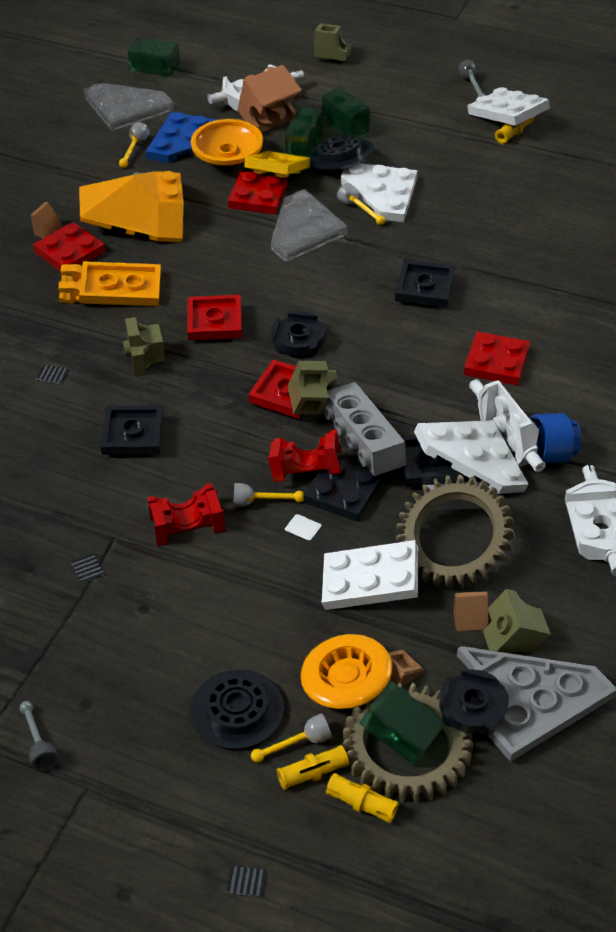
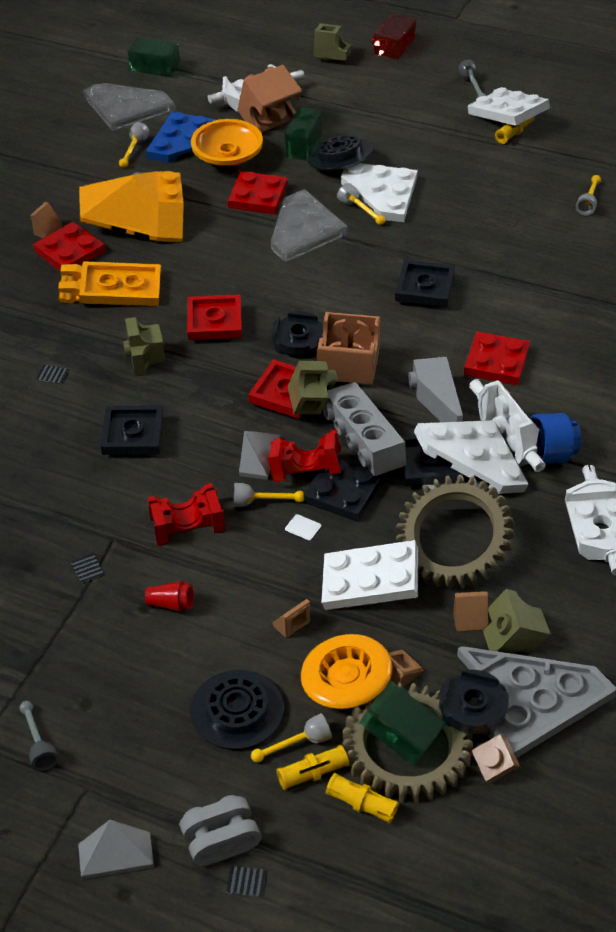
yellow plate [244,151,310,177] -> none
clear green brick [322,87,370,137] -> none
none -> light grey slope [78,820,154,880]
none -> red cone [145,581,194,612]
none -> light grey brick [179,795,262,866]
none -> light grey slope [239,431,280,480]
none -> medium nougat slope [272,599,311,638]
none -> nougat piece [317,312,380,385]
none -> clear red brick [372,13,416,60]
none -> light grey slope [408,356,463,422]
none -> plate [472,734,520,783]
none -> light grey hinge [576,175,601,216]

